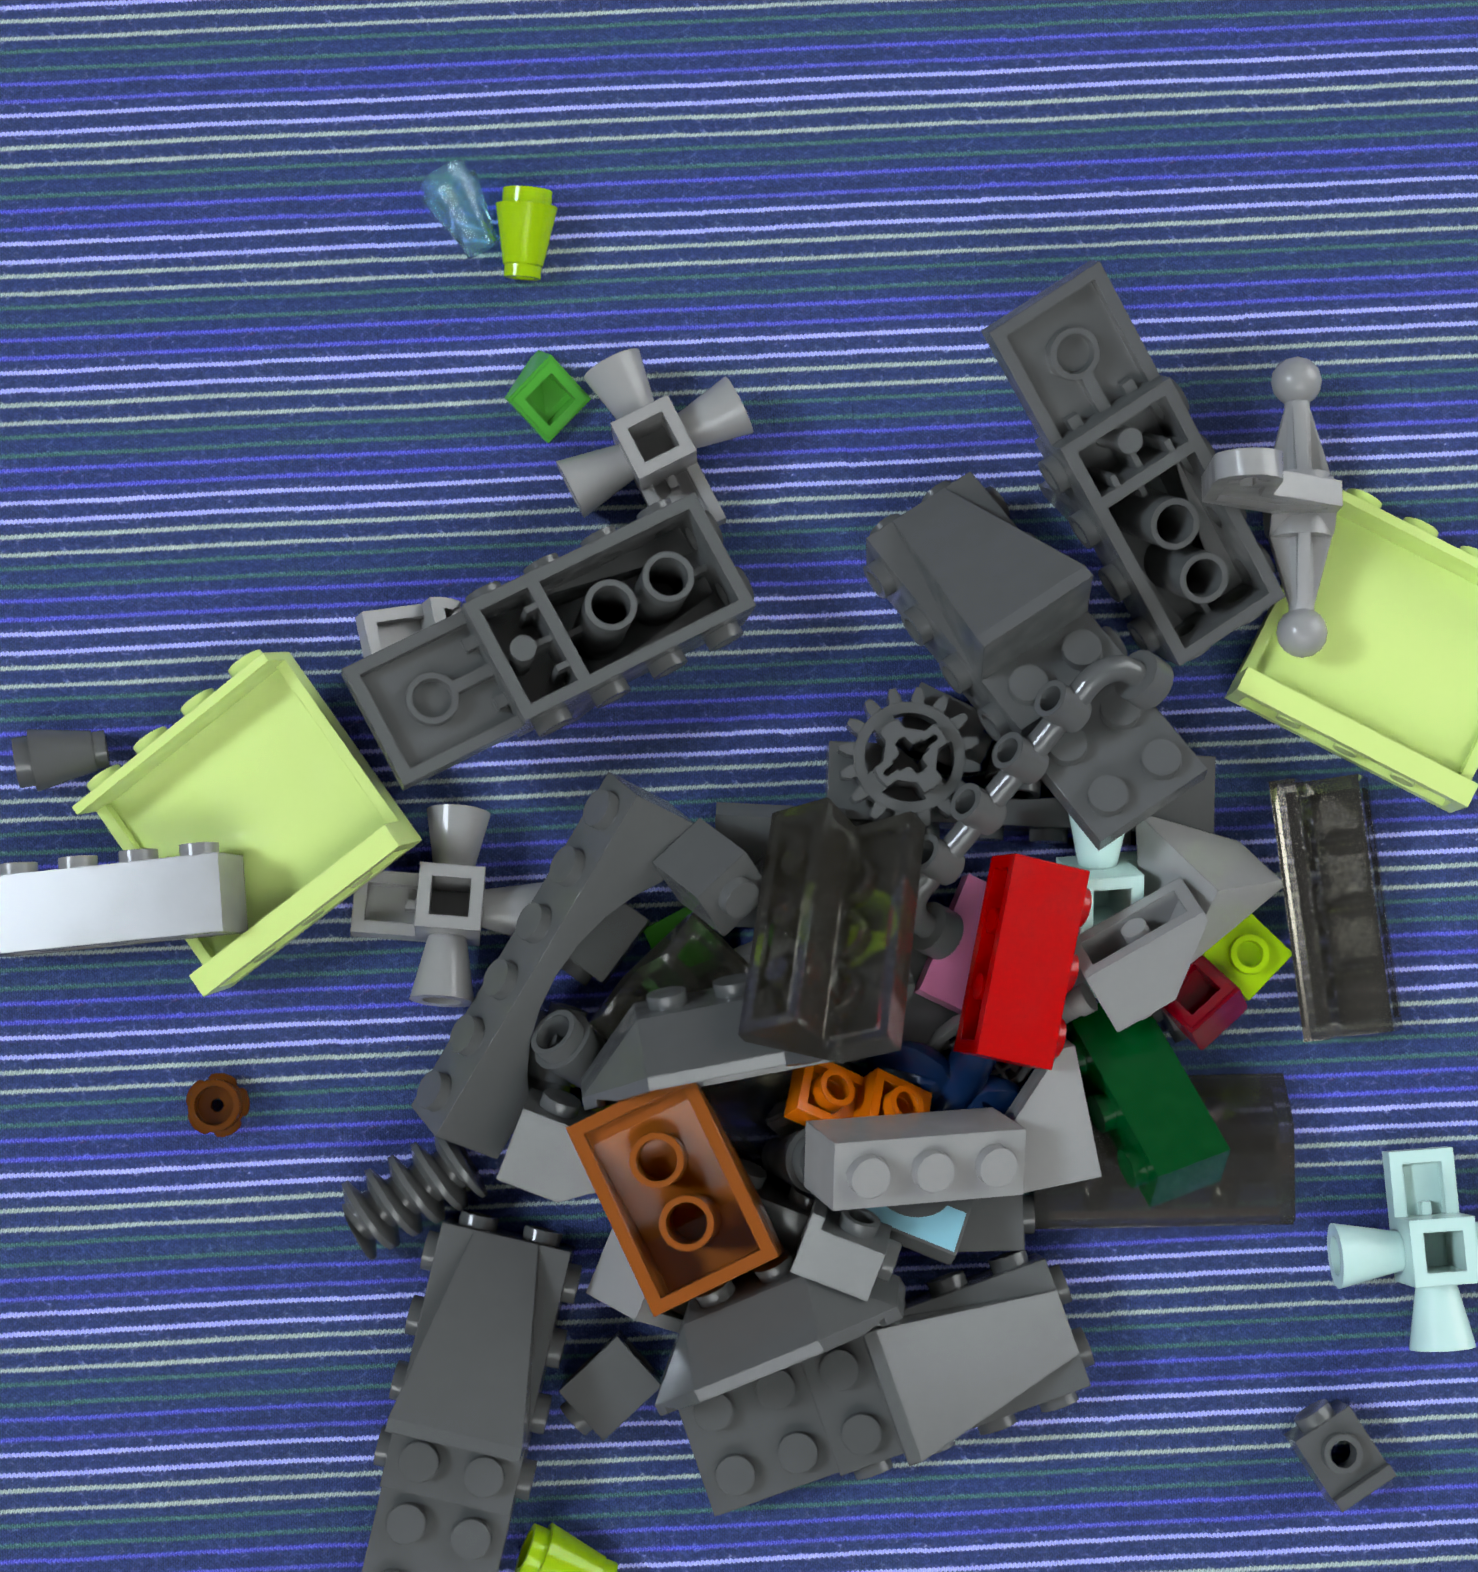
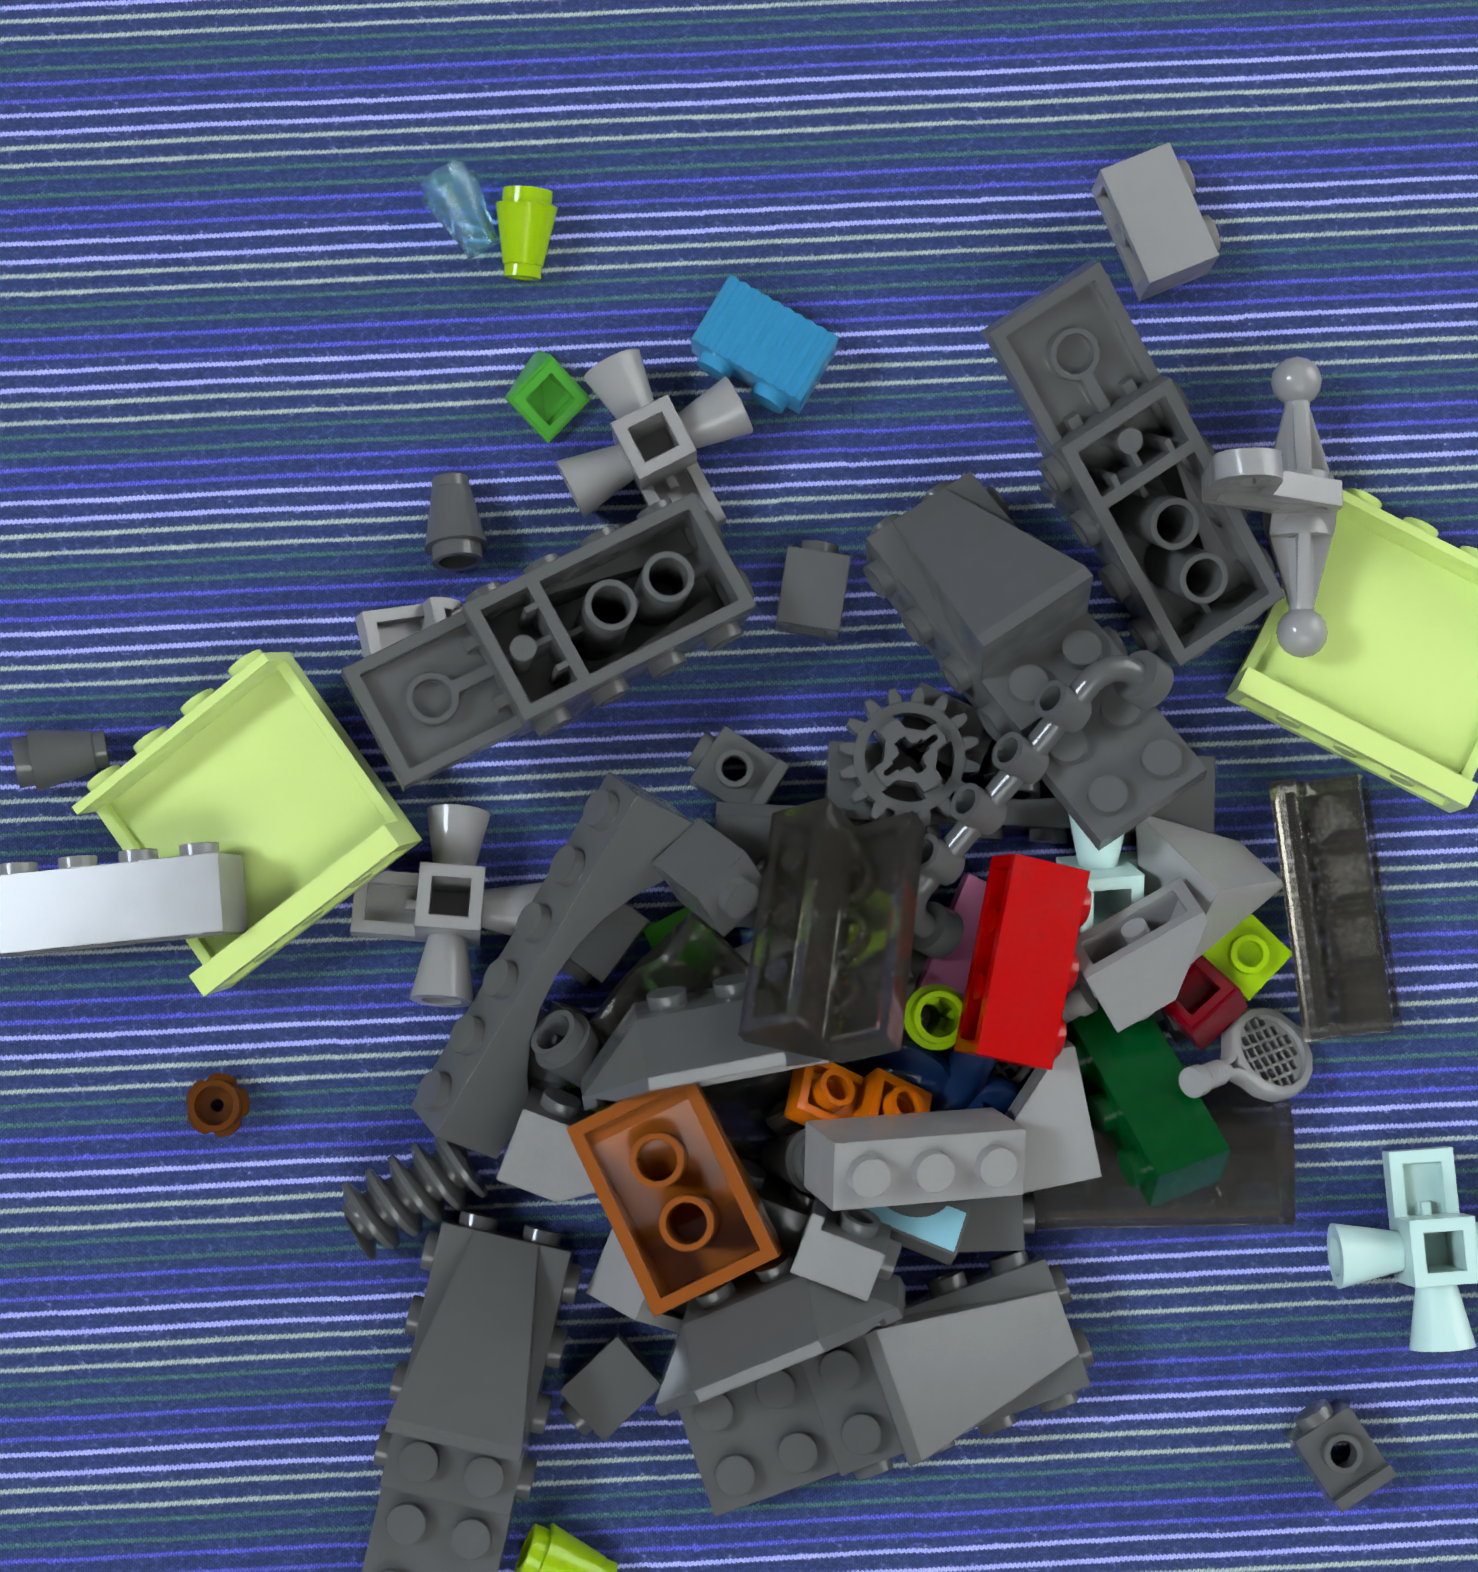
none -> dark grey cone [425,472,488,571]
none -> dark grey brick [686,726,790,804]
none -> dark azure brick [691,275,839,414]
none -> dark grey brick [775,540,851,641]
none -> lime cone [899,984,963,1050]
none -> light grey brick [1091,142,1221,302]
none -> light grey piece [1179,1007,1313,1102]

